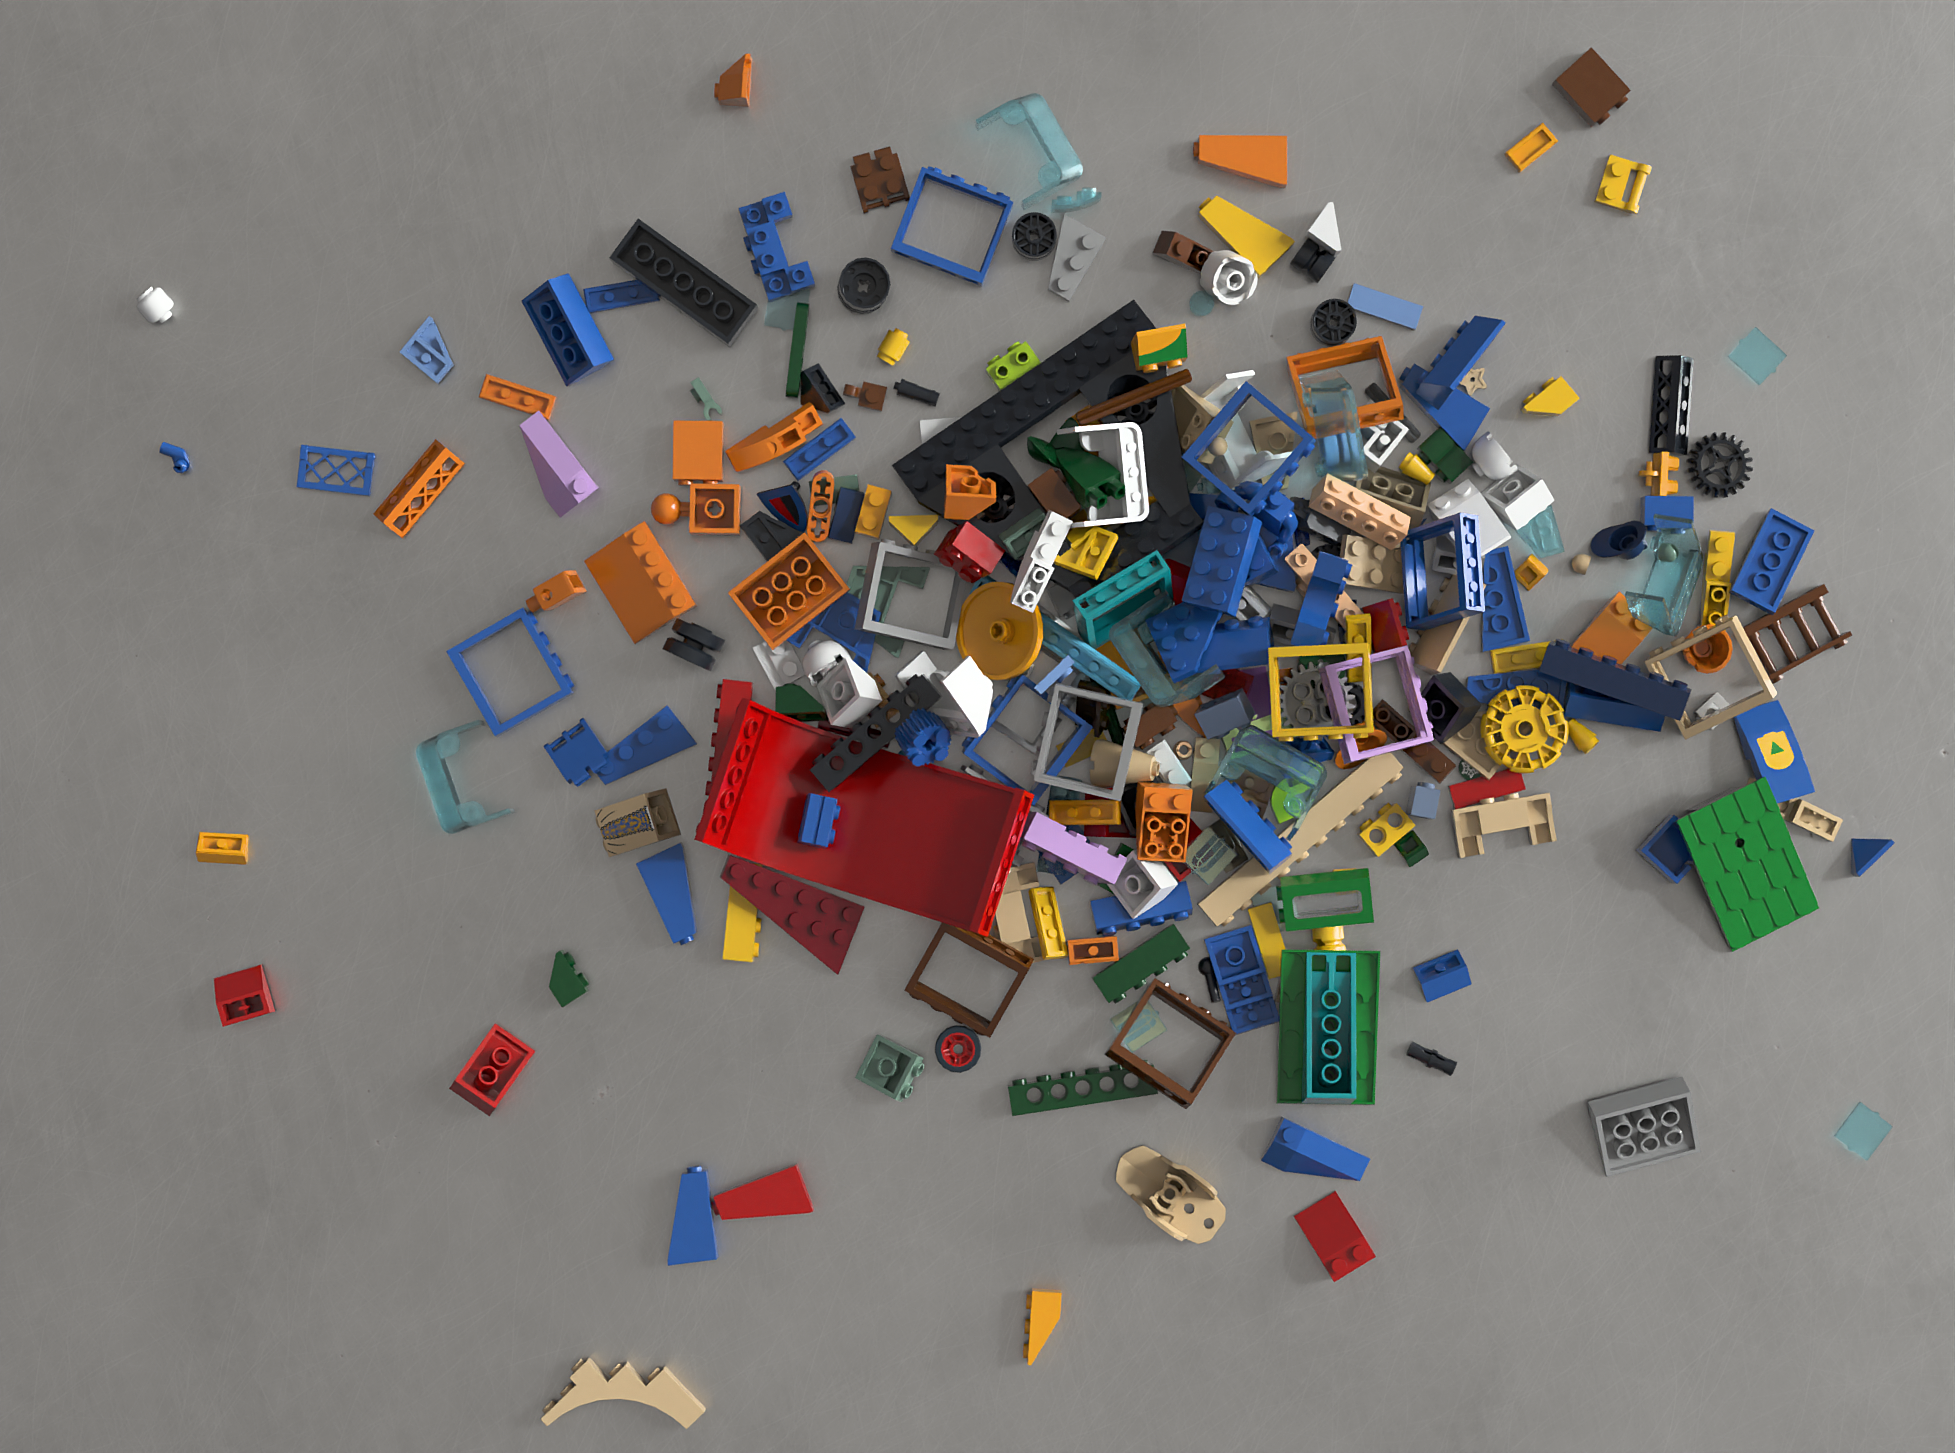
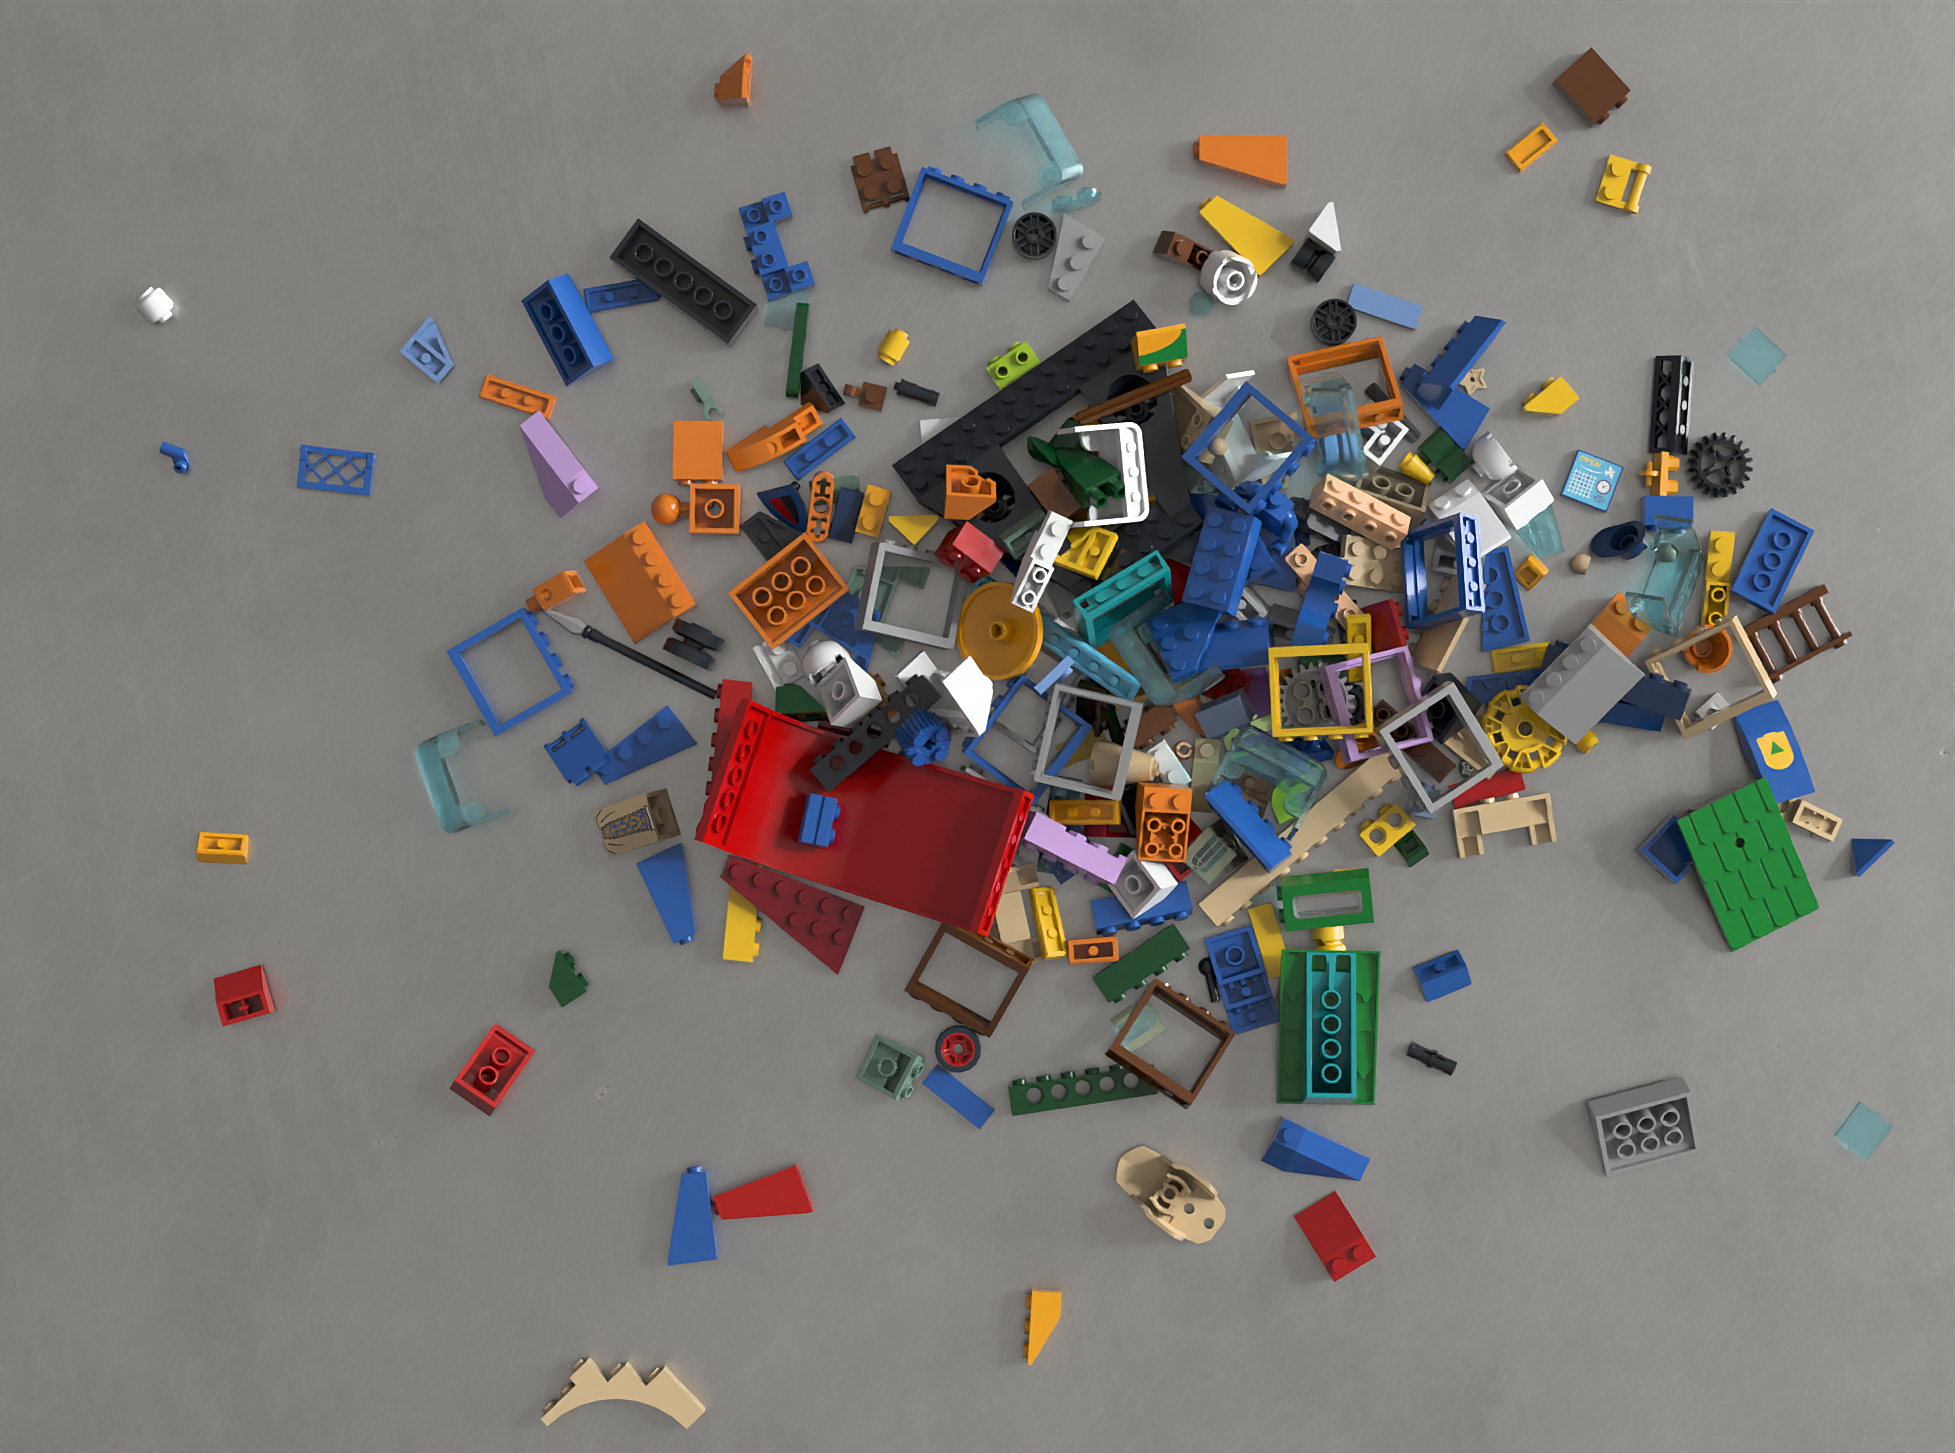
orange fence [373,439,465,538] -> none
black wheel [837,257,891,314] -> none
none -> black piece [541,608,717,700]
none -> blue tile [922,1064,995,1129]
none -> light grey window [1374,681,1504,814]
none -> light grey slope [1519,624,1645,745]
none -> medium azure tile [1560,450,1624,513]

